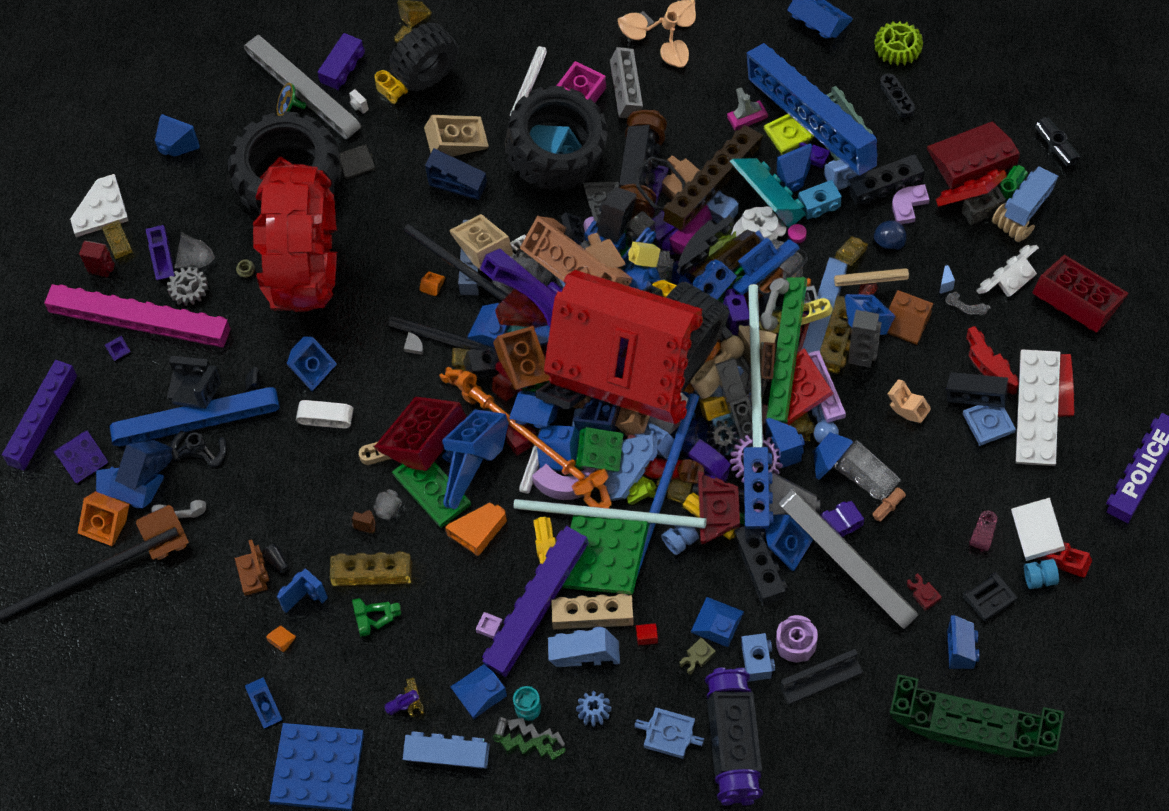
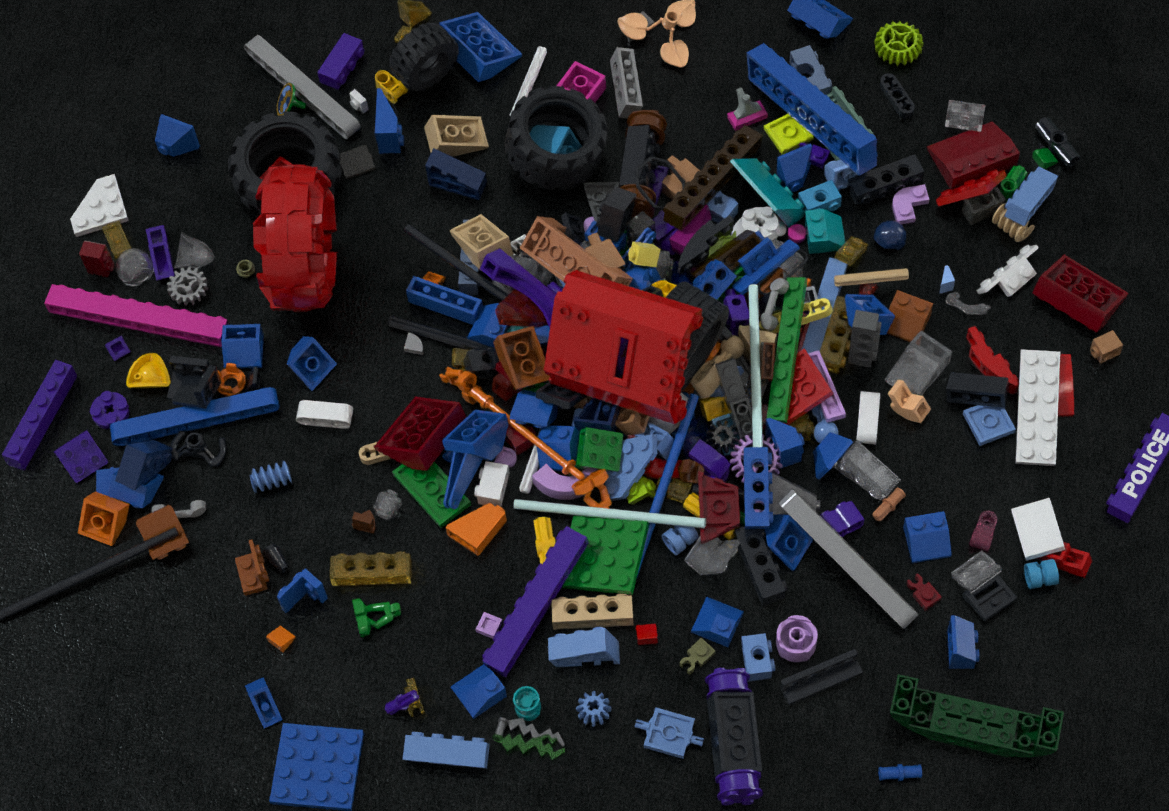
none -> dark purple plate [90,391,129,429]
none -> clear cylinder [116,248,154,286]
none -> yellow hat [126,353,171,388]
none -> orange piece [217,363,246,396]
none -> blue slope [222,324,264,369]
none -> medium blue piece [250,461,292,493]
none -> blue slope [375,88,404,153]
none -> blue brick [406,276,483,325]
none -> blue slope [439,12,522,82]
none -> white brick [474,461,510,507]
none -> lavender tile [494,446,517,468]
none -> clear bracket [684,537,741,575]
none -> sand blue arch [790,45,832,95]
none -> teal slope [804,209,846,254]
none -> white beam [856,391,880,445]
none -> blue pin [878,764,922,781]
none -> clear slope [885,331,952,396]
none -> blue slope [903,511,951,563]
none -> clear brick [945,100,985,132]
none -> clear plate [951,550,1002,593]
none -> green slope [1032,148,1058,169]
none -> medium nougat brick [1090,330,1123,363]

